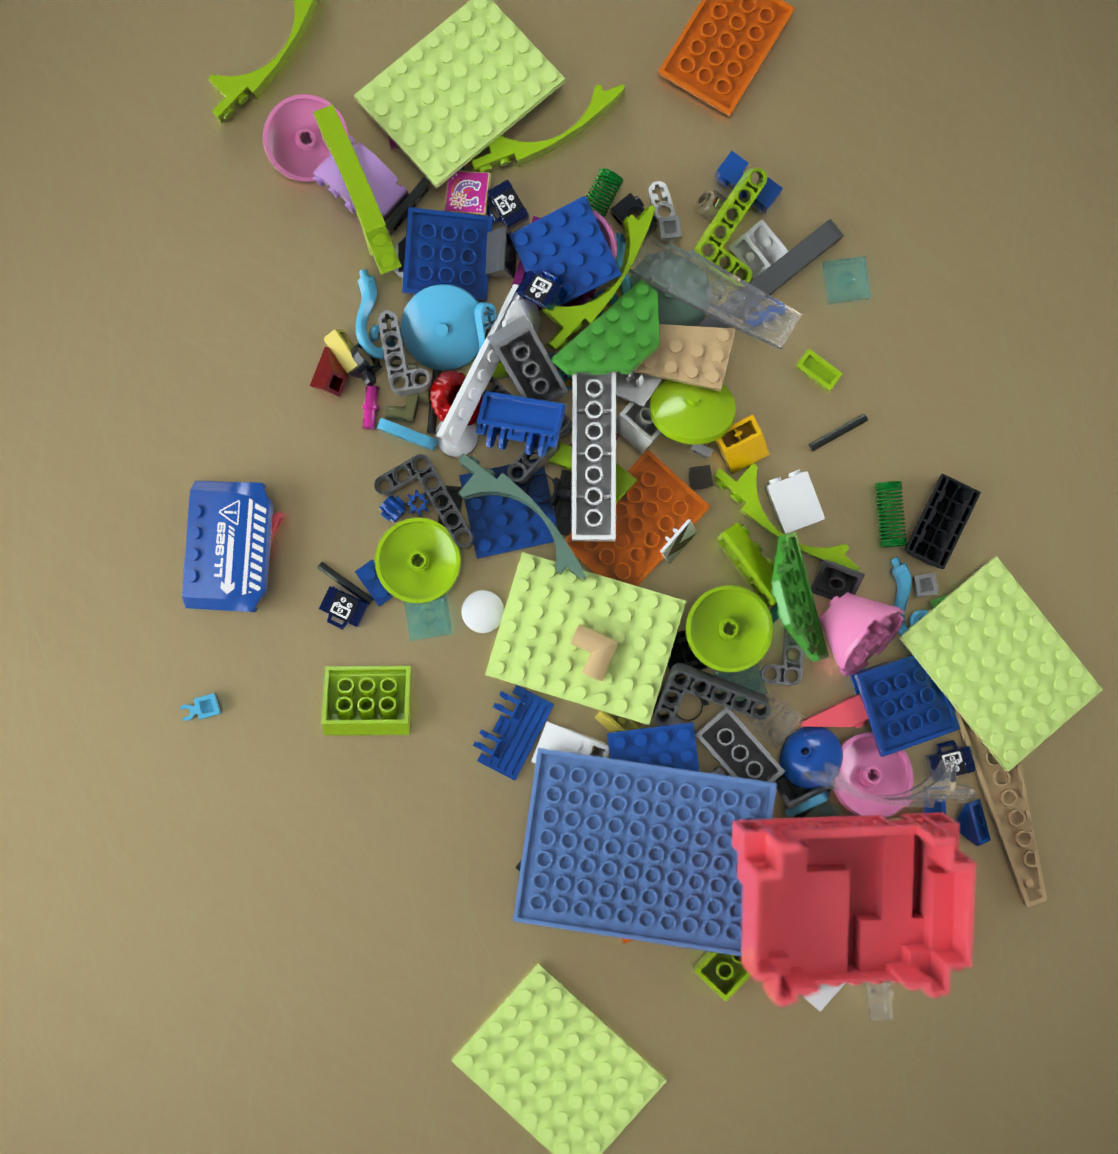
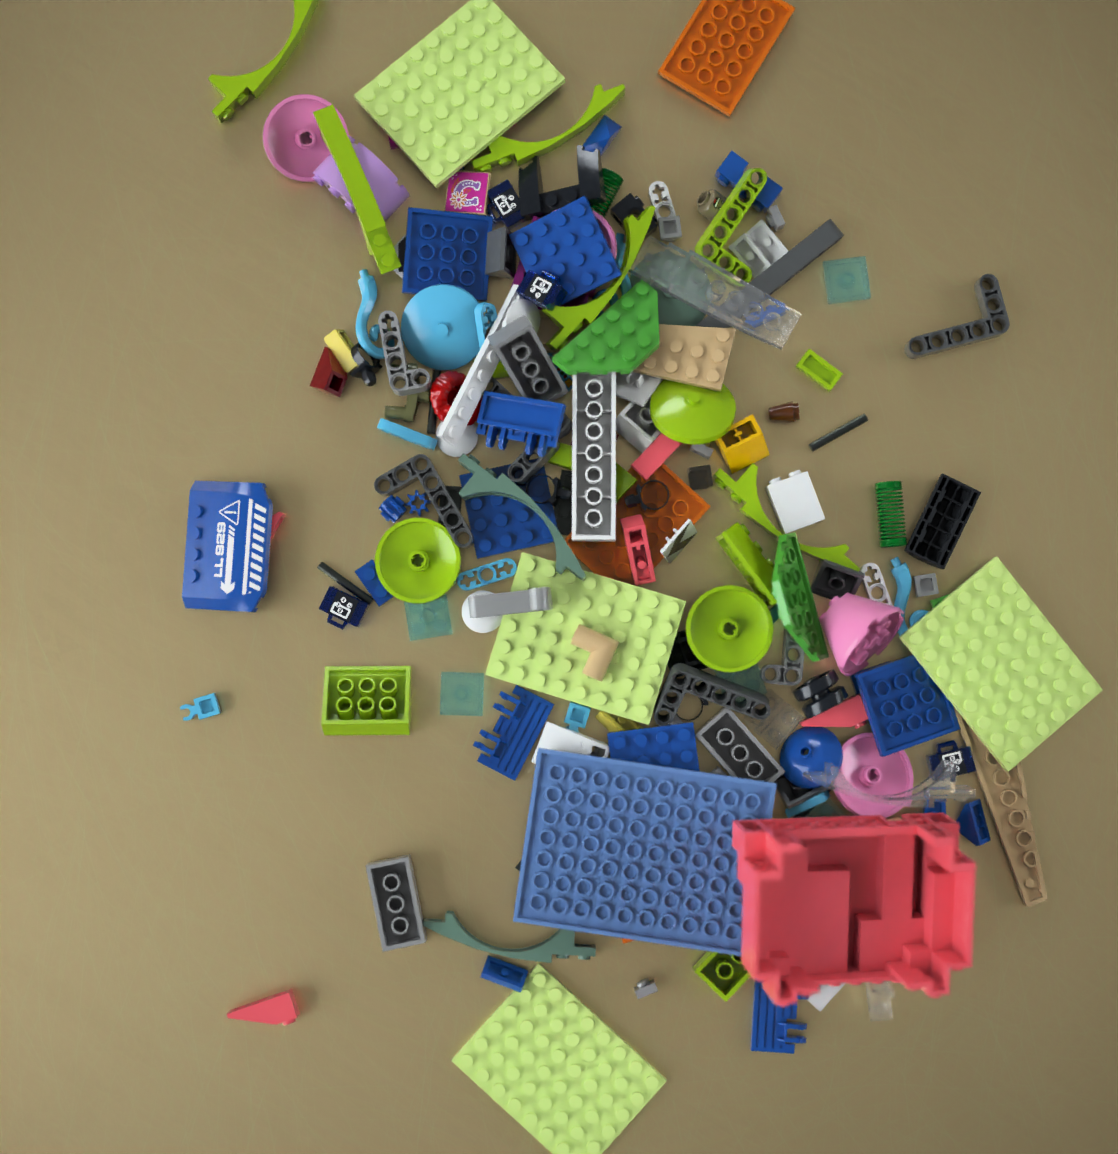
dark pink pin [362,385,379,430] -> none
pearl dark grey tile [385,177,431,235] -> none
none -> coral slope [227,989,300,1025]
none -> light grey brick [366,854,427,952]
none -> sand green slope [423,911,596,963]
none -> clear light blue plate [440,672,484,716]
none -> medium azure beam [457,558,517,591]
none -> light grey beam [468,587,553,618]
none -> blue plate [480,955,528,993]
none -> black wedge [518,145,606,221]
none -> medium azure plate [564,701,591,733]
none -> blue slope [582,115,622,156]
none -> coral slope [620,514,656,586]
none -> black piece [624,480,669,513]
none -> coral slope [631,433,683,481]
none -> light grey plate [634,978,658,999]
none -> blue hinge [750,980,809,1054]
none -> light grey plate [765,205,786,232]
none -> reddish brown cone [769,401,800,422]
none -> black wheel [792,669,849,718]
none -> white beam [860,563,893,606]
none -> dark grey beam [904,274,1010,359]

